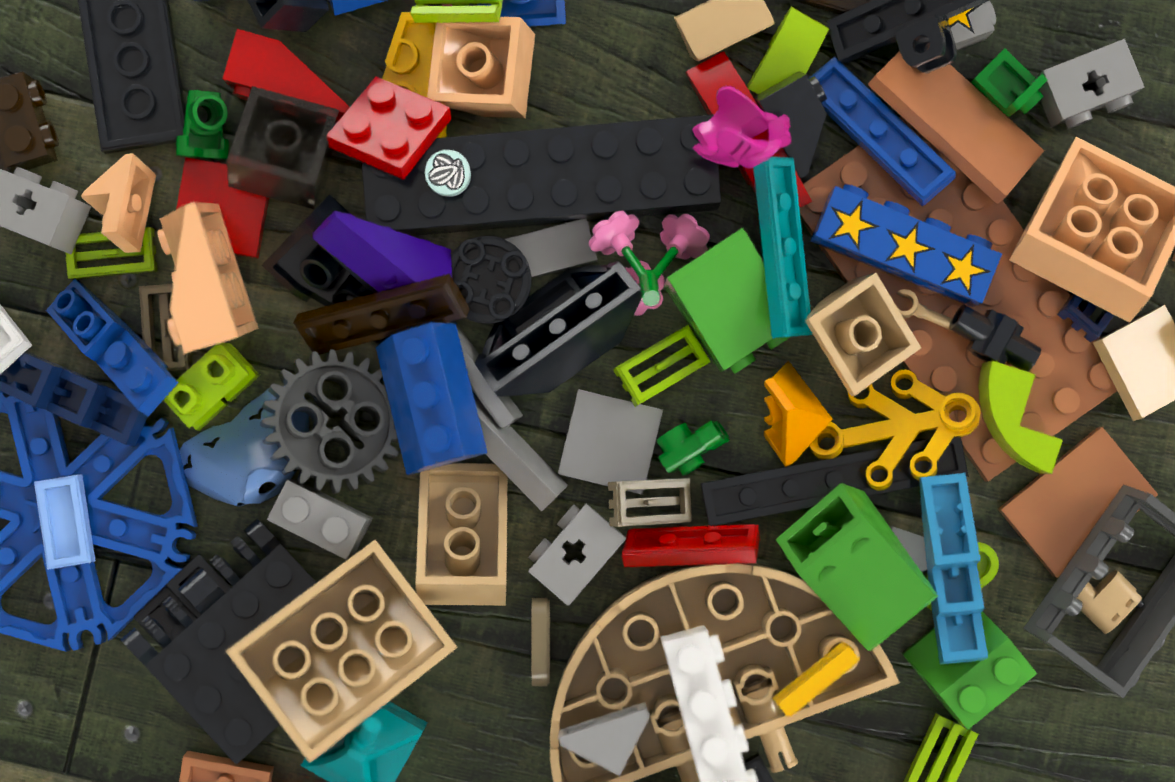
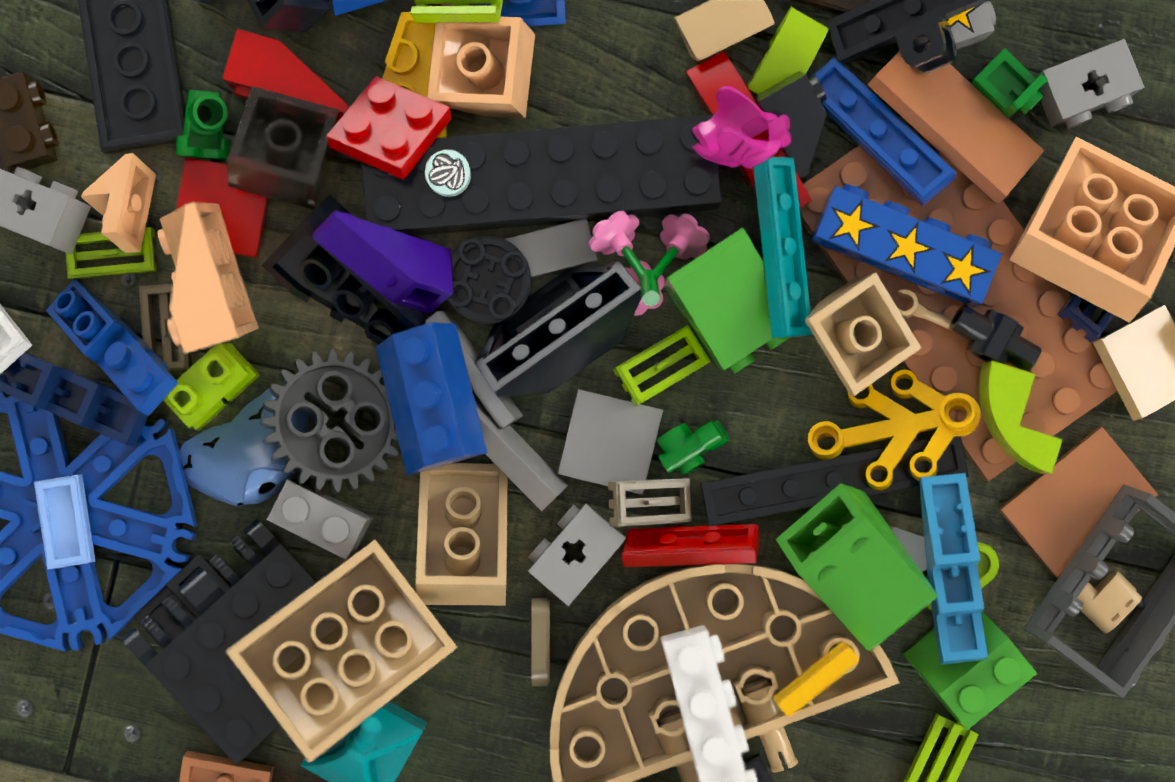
dark brown tile [293,273,470,355] -> none
light grey slope [558,702,649,776] -> none
light orange slope [764,361,833,467] -> none

